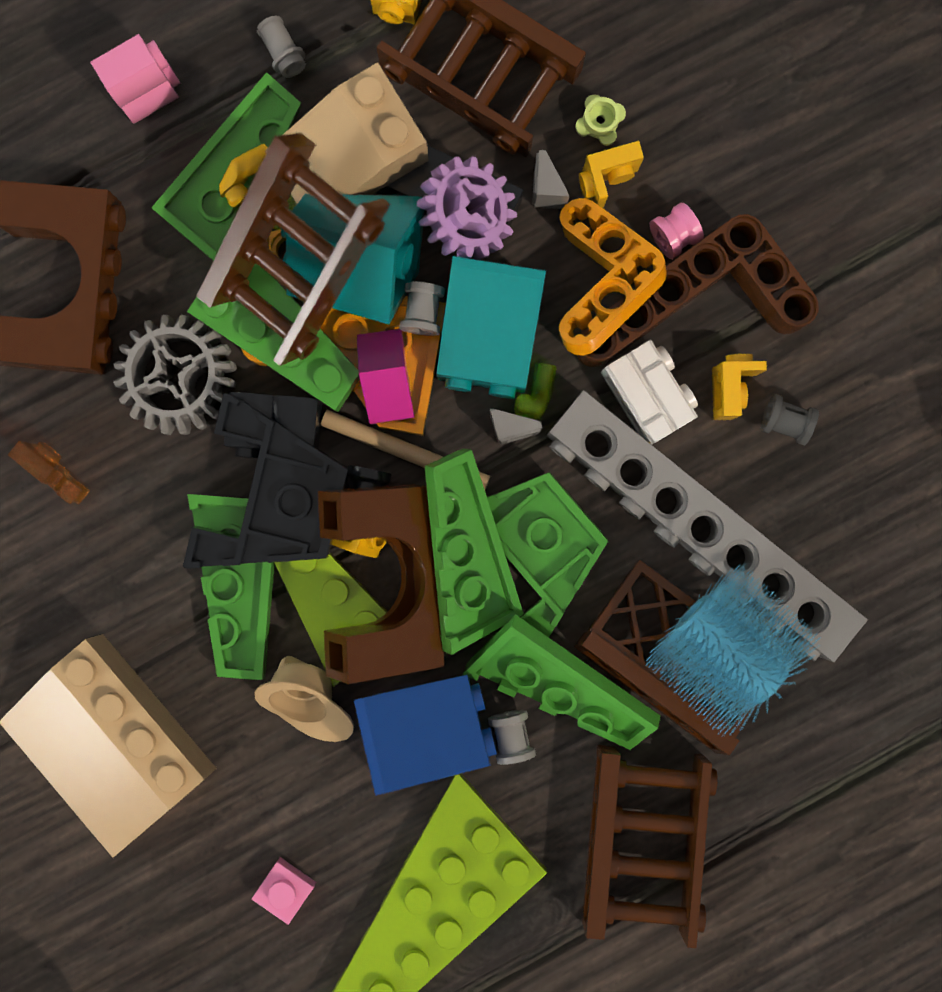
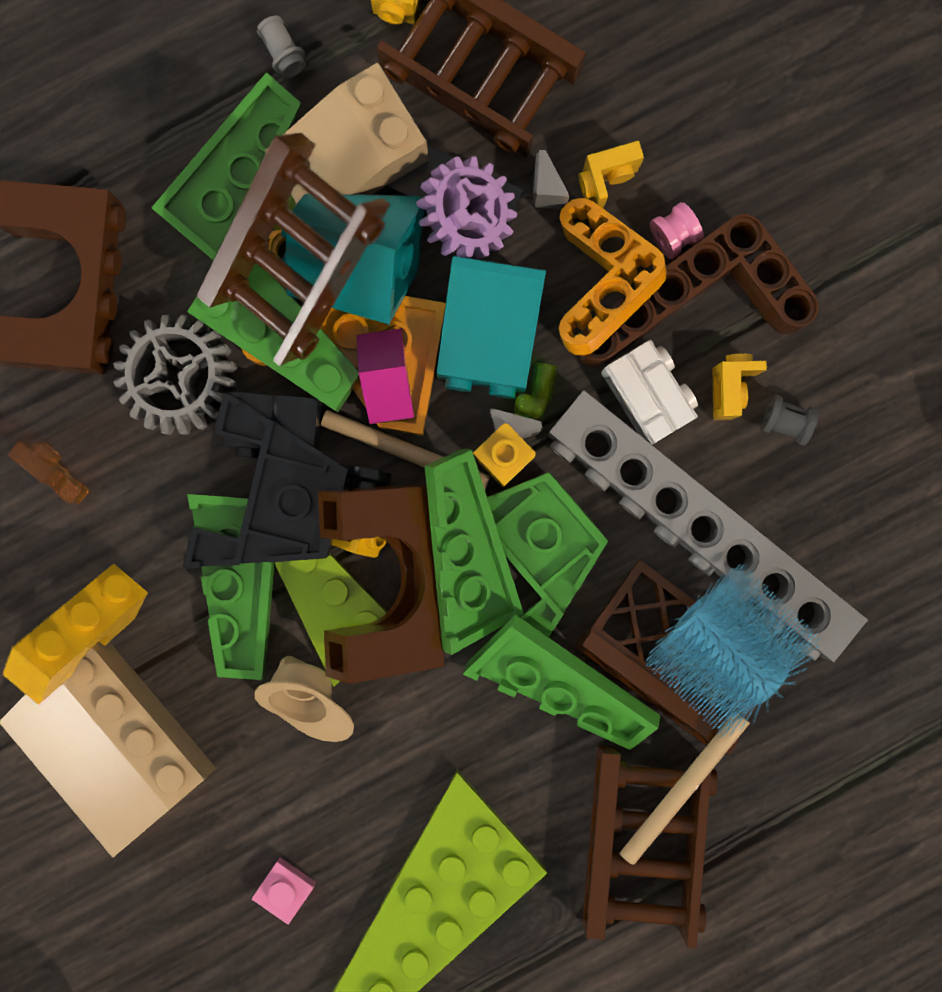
bright pink brick [90,34,181,124] -> none
yellow arm [219,144,268,208] -> none
blue slope [354,675,497,795] -> none
light grey bush [399,282,445,336] -> none
light grey bush [488,710,536,765] -> none
yellowish green plate [575,94,626,146] -> none
none -> yellow arch [3,563,148,705]
none -> yellow bracket [473,423,536,487]
none -> tan bar [620,712,750,865]

